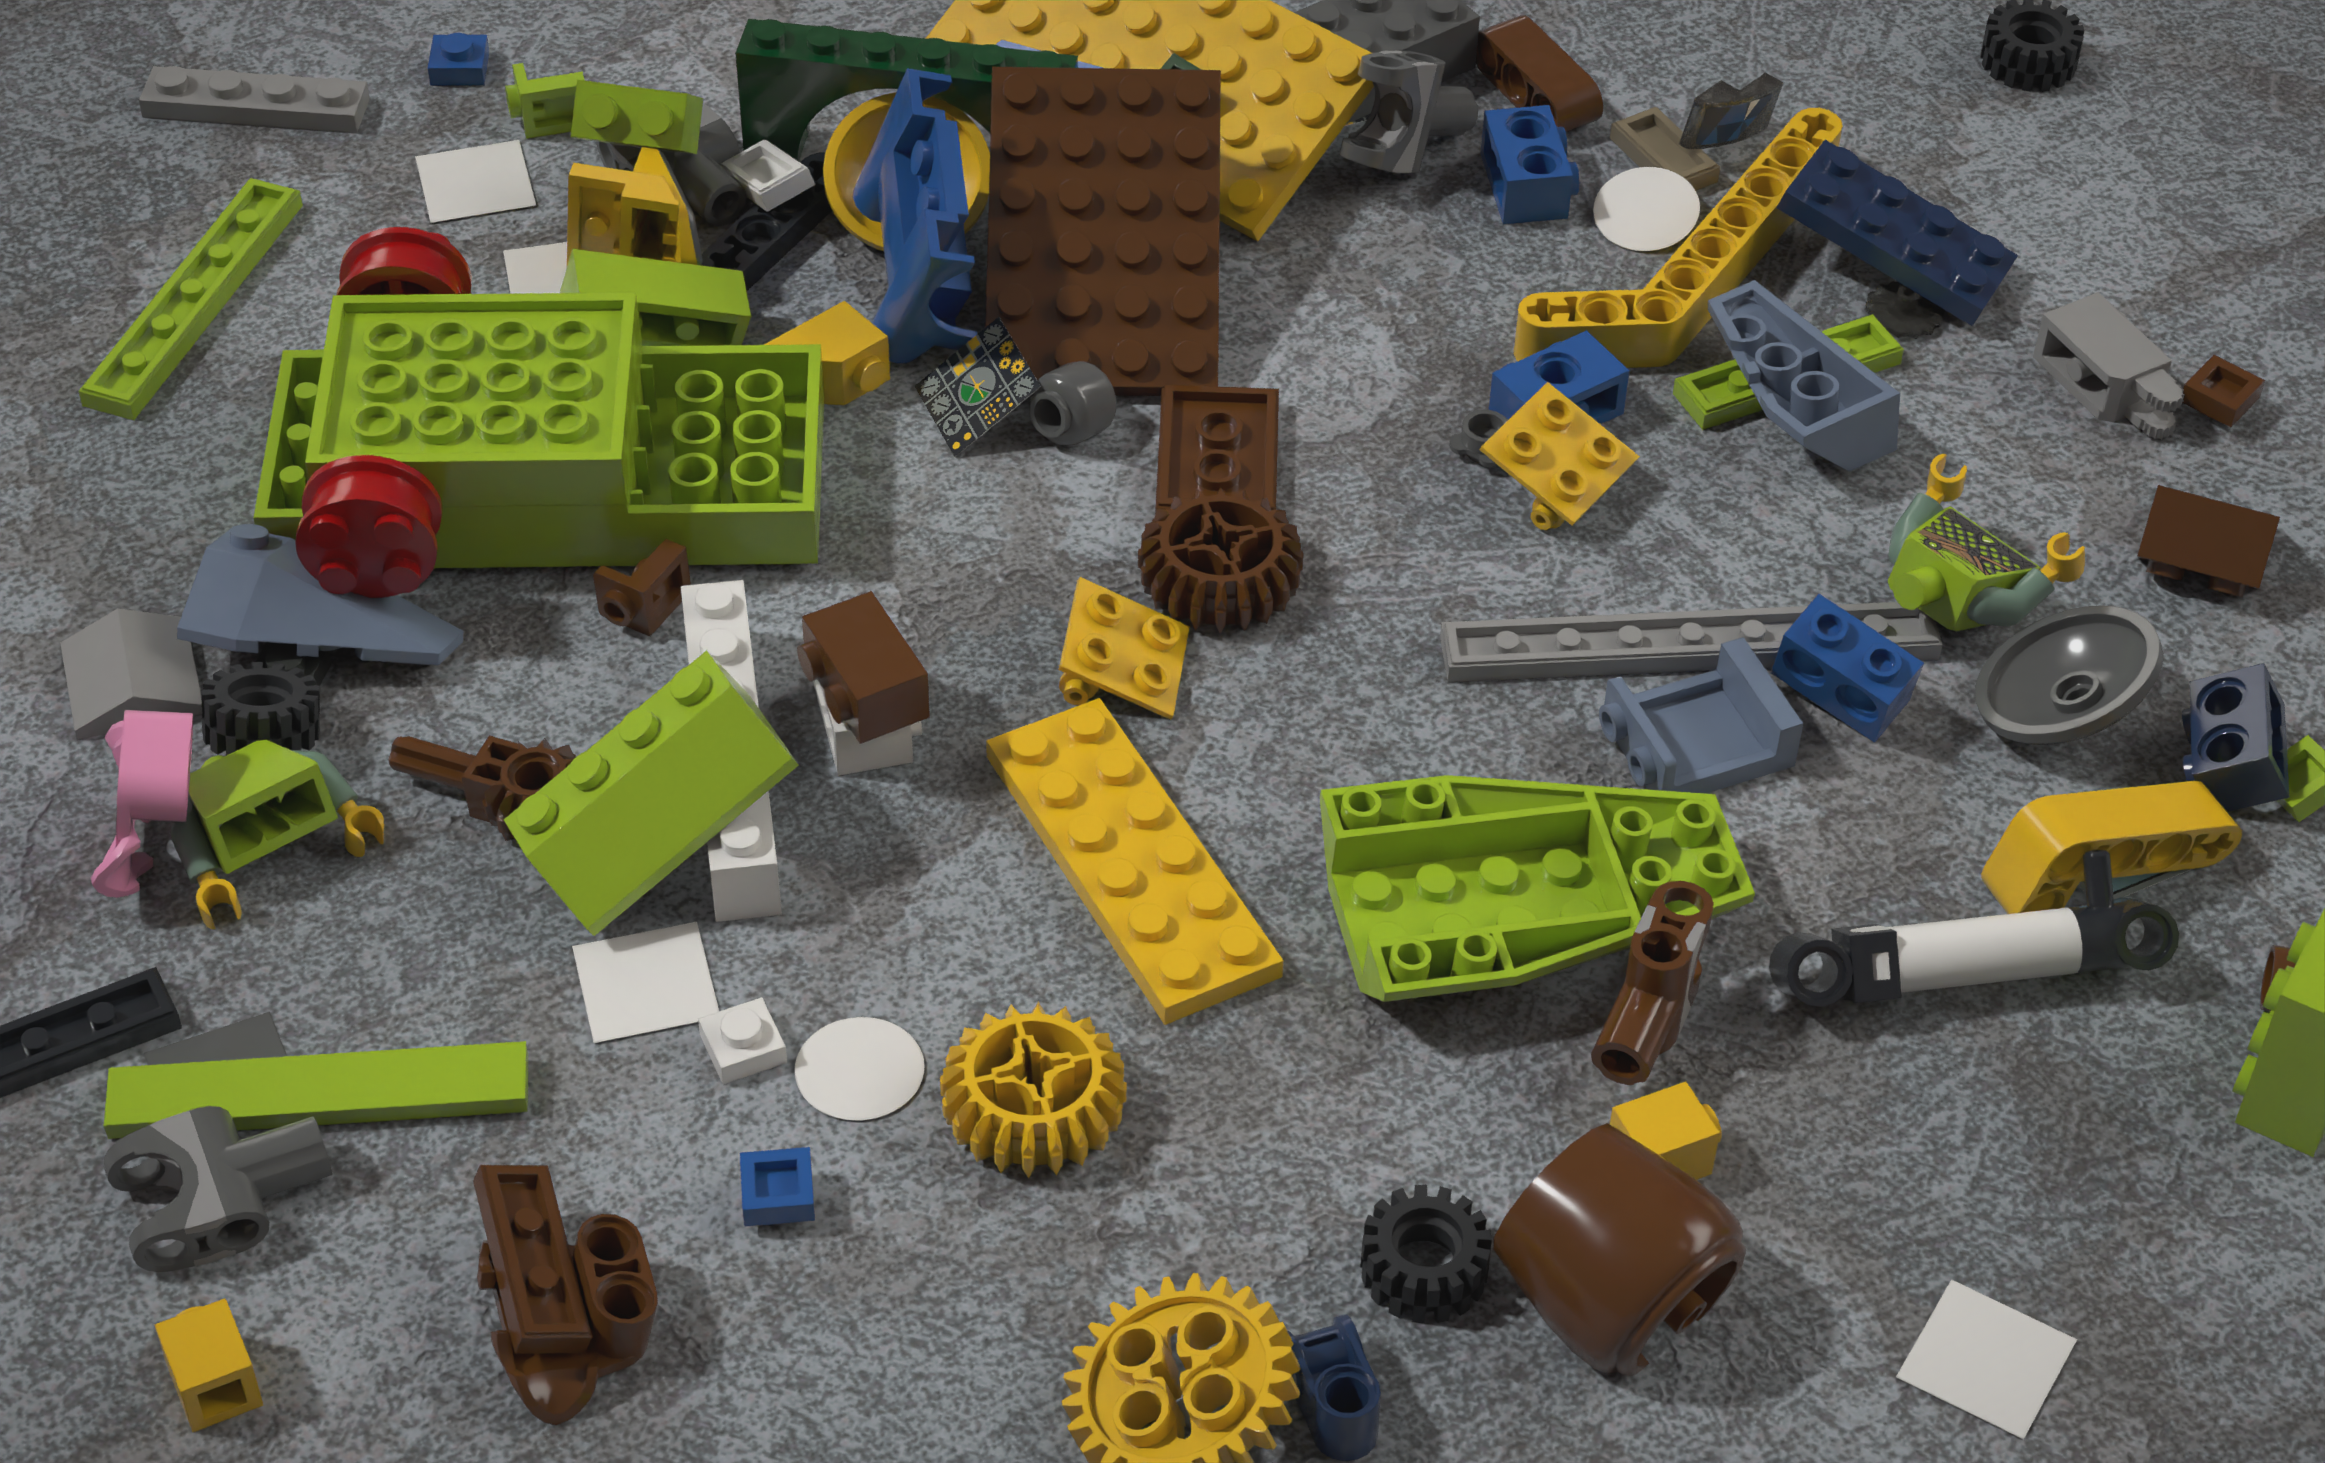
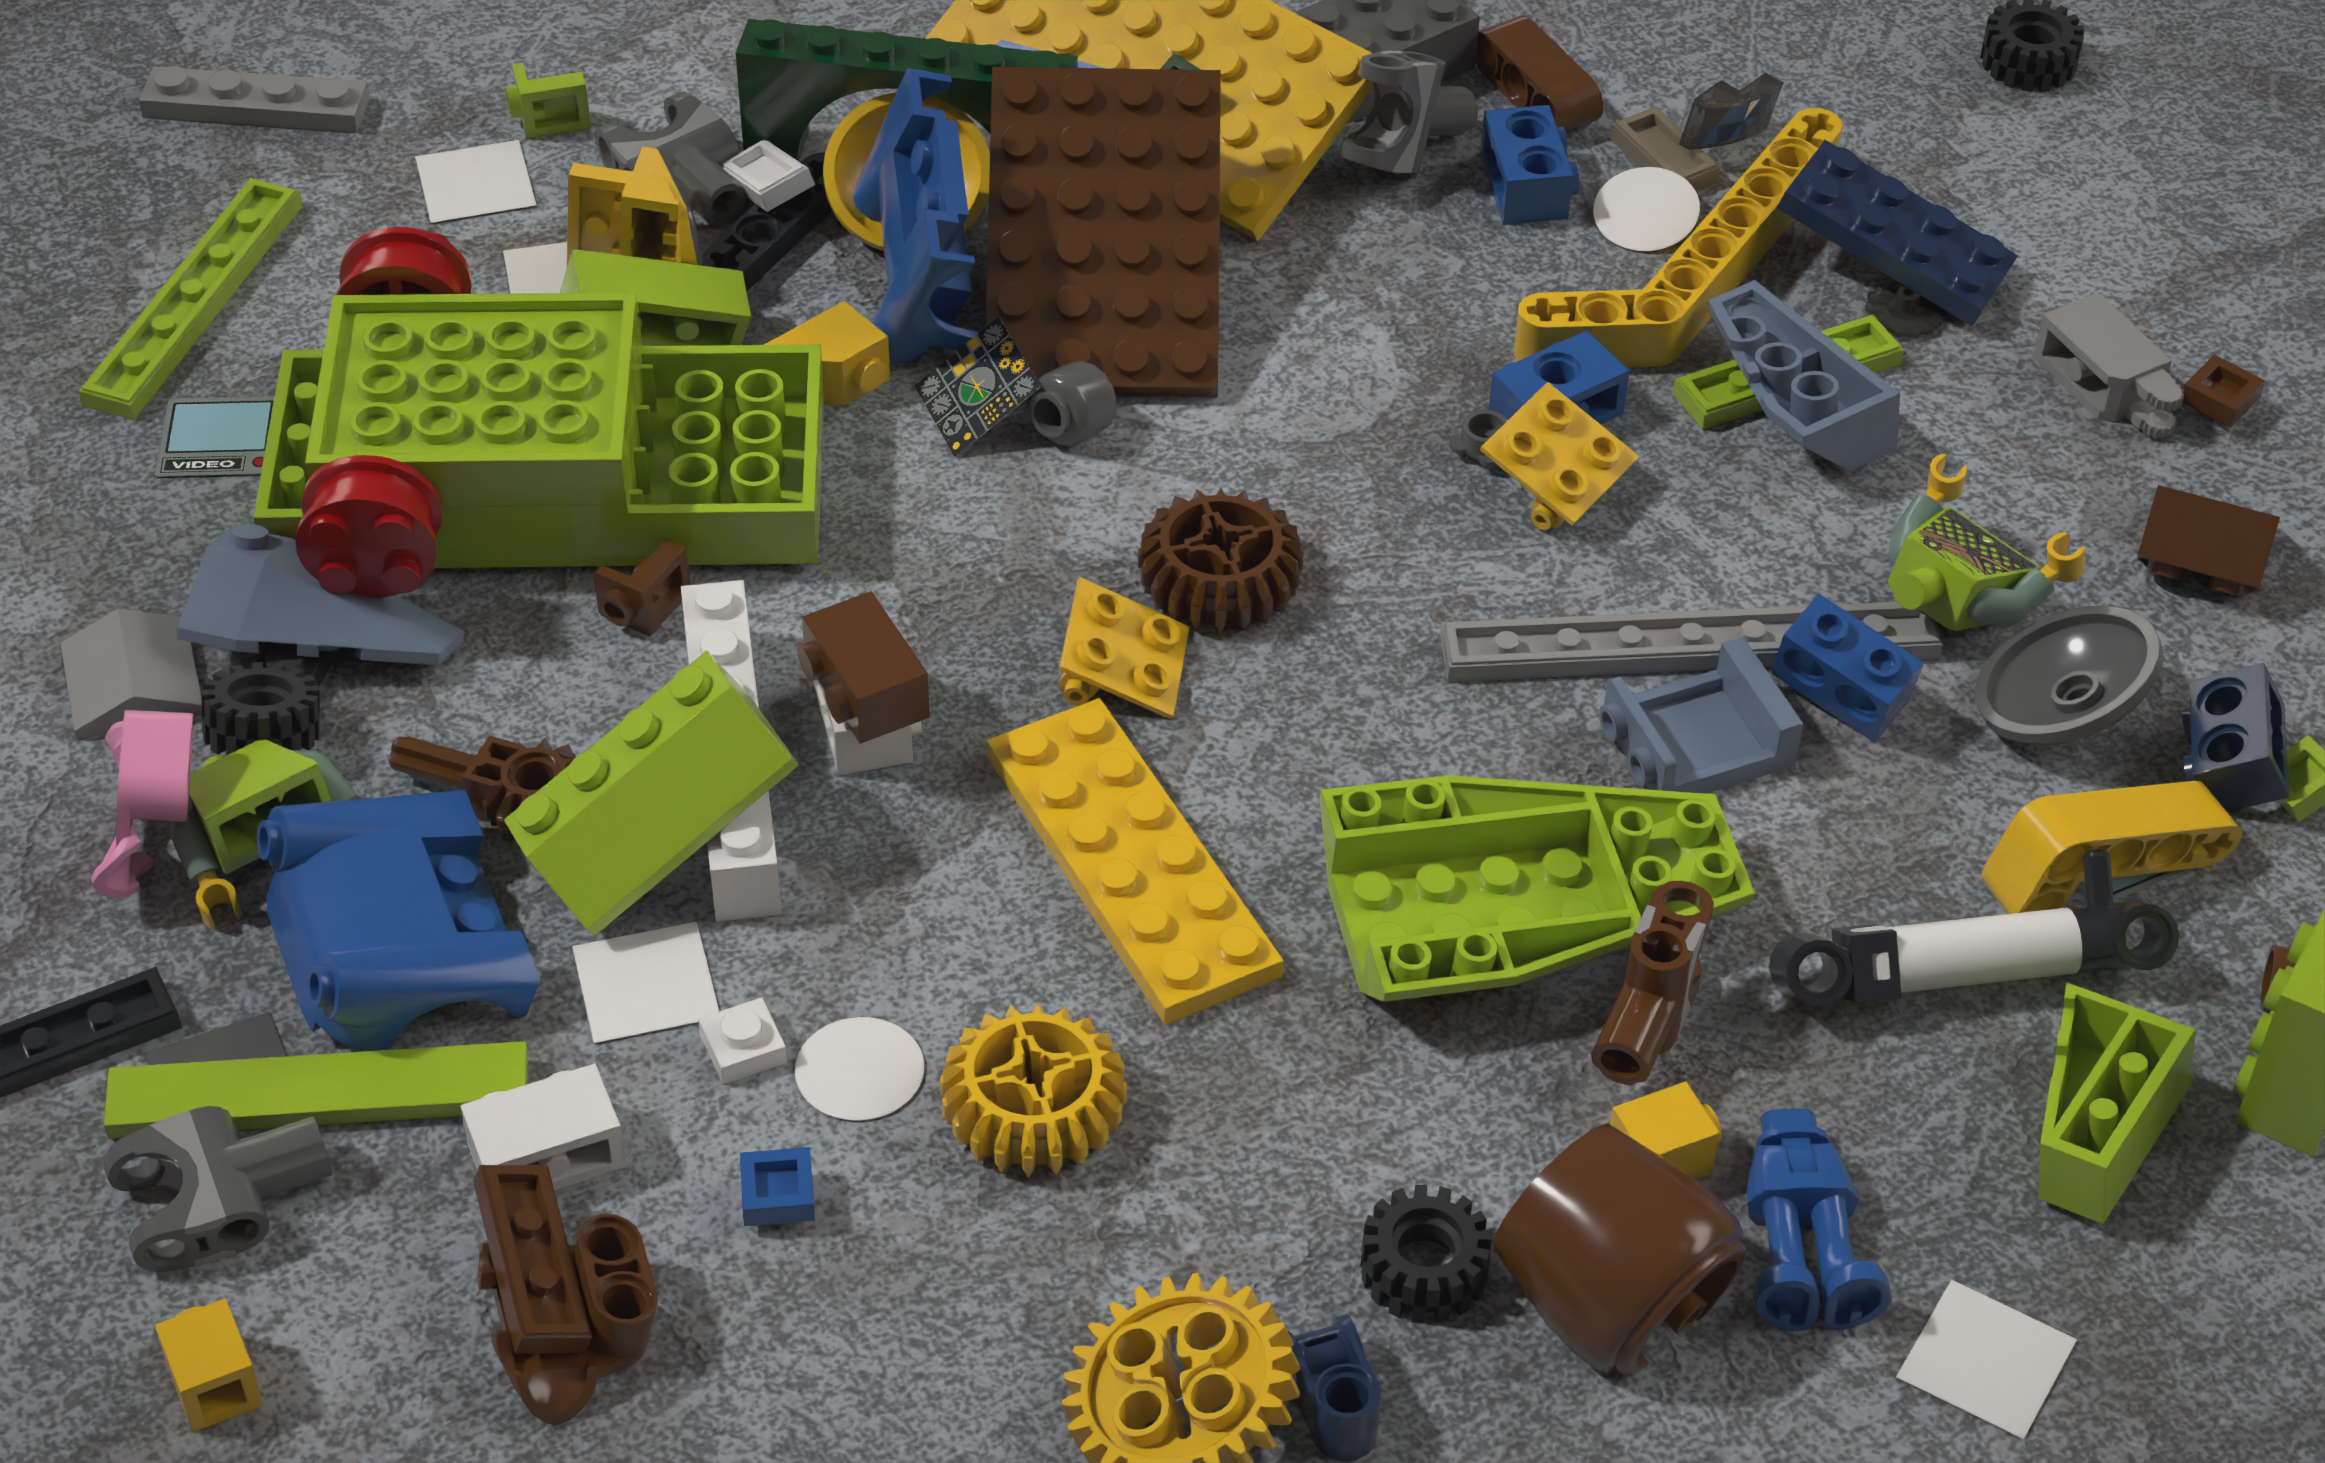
blue plate [428,33,489,86] -> none
lime brick [571,80,704,154] -> none
reddish brown tile [1155,385,1279,514] -> none
none -> sticker [155,396,275,477]
none -> blue piece [257,790,541,1052]
none -> white brick [460,1063,626,1190]
none -> blue piece [1747,1109,1891,1331]
none -> lime wedge [2038,983,2196,1224]

